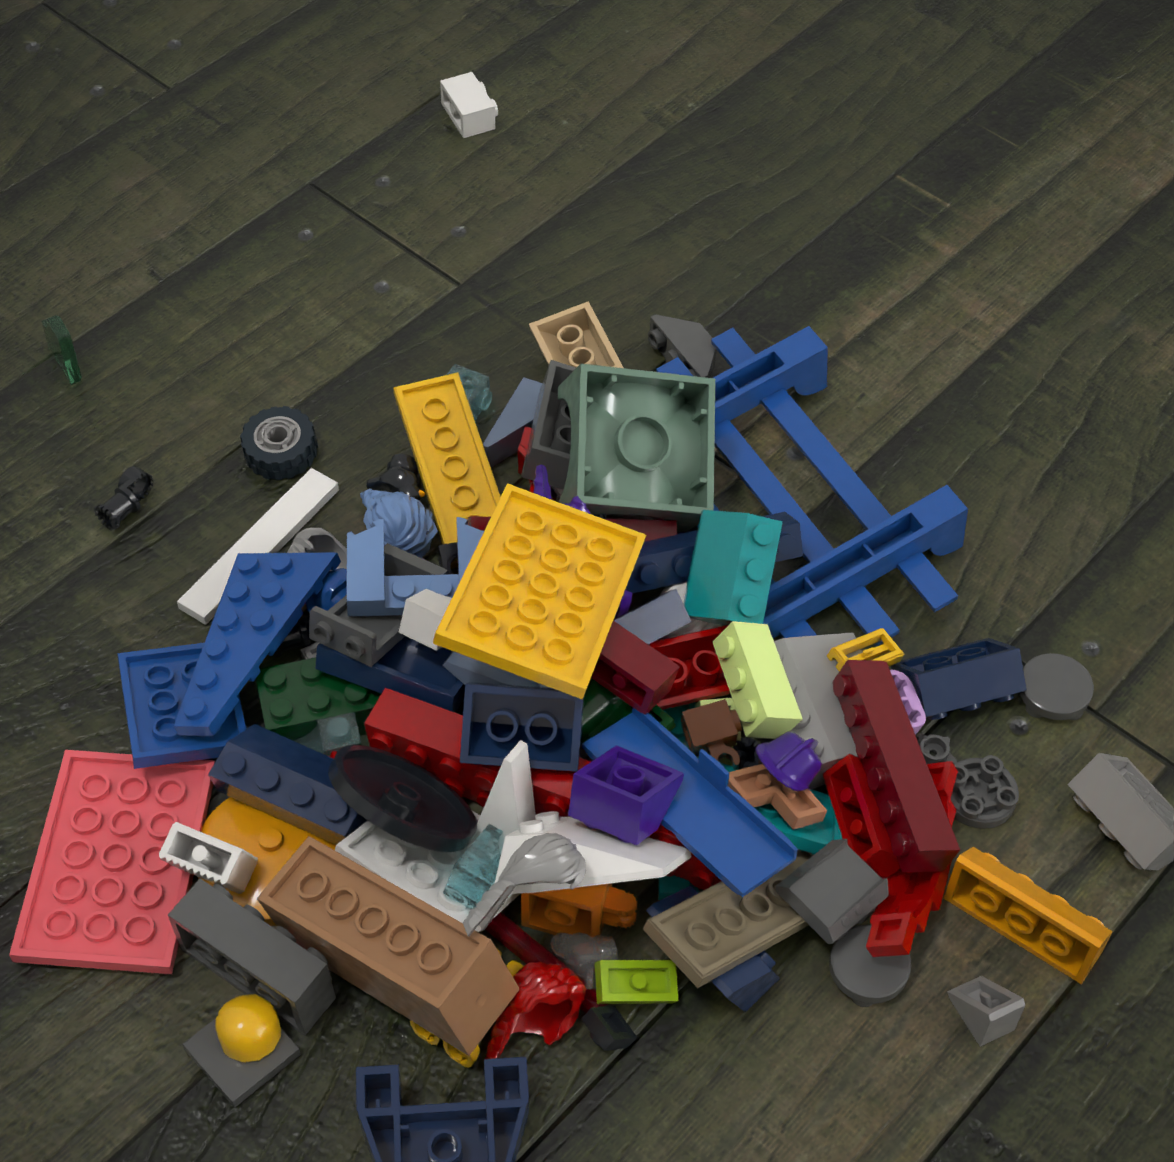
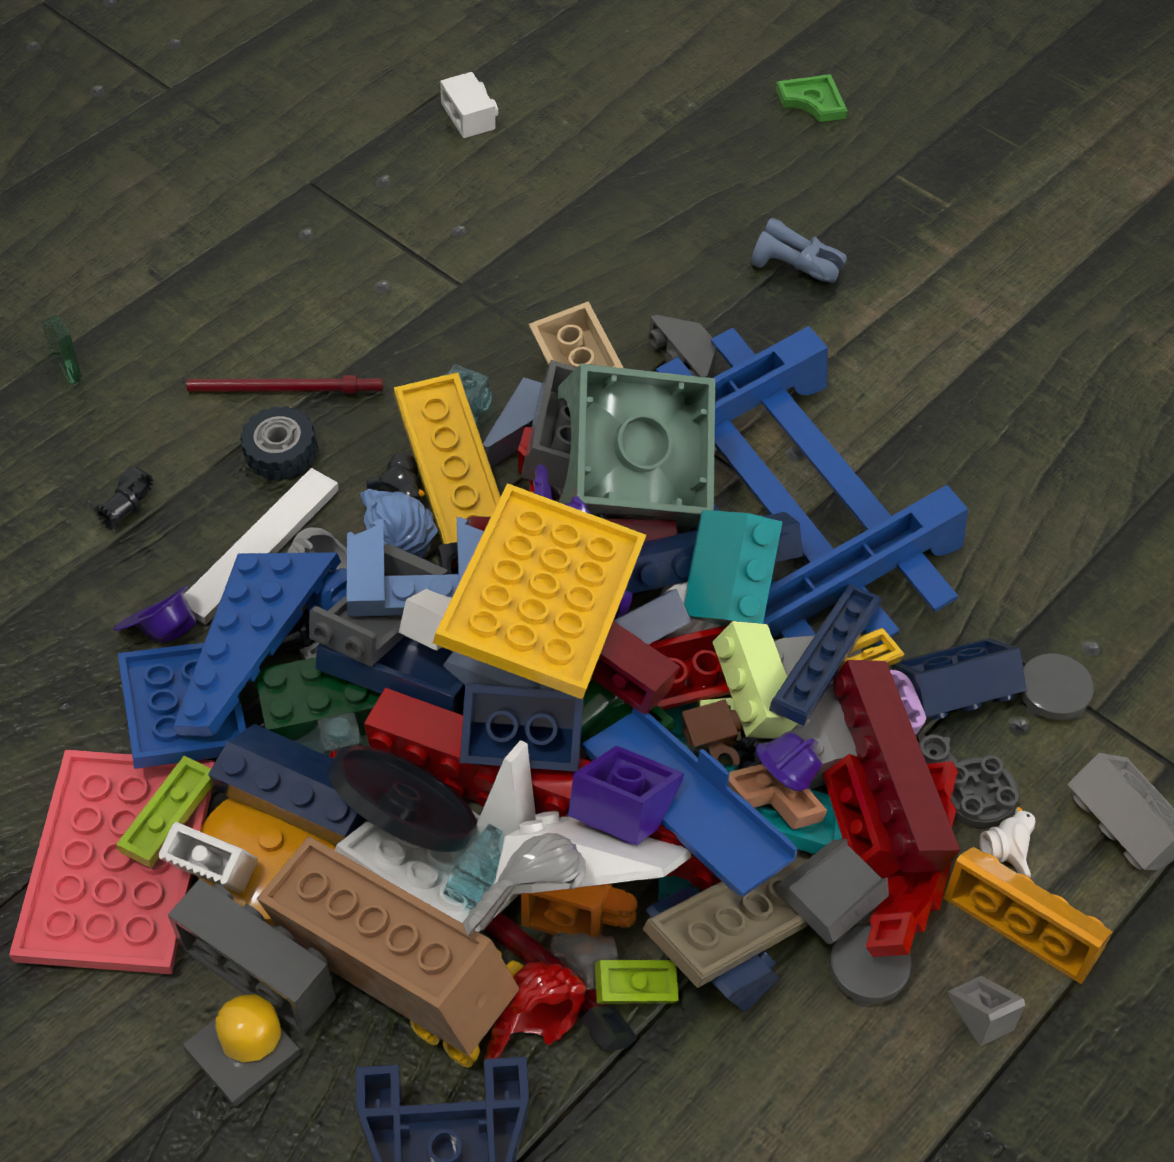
none -> dark purple piece [113,585,196,642]
none -> lime plate [116,756,214,868]
none -> dark red bar [186,375,384,395]
none -> sand blue piece [750,217,847,283]
none -> dark blue tile [769,584,882,726]
none -> bright green tile [776,74,848,122]
none -> white animal [980,807,1036,878]

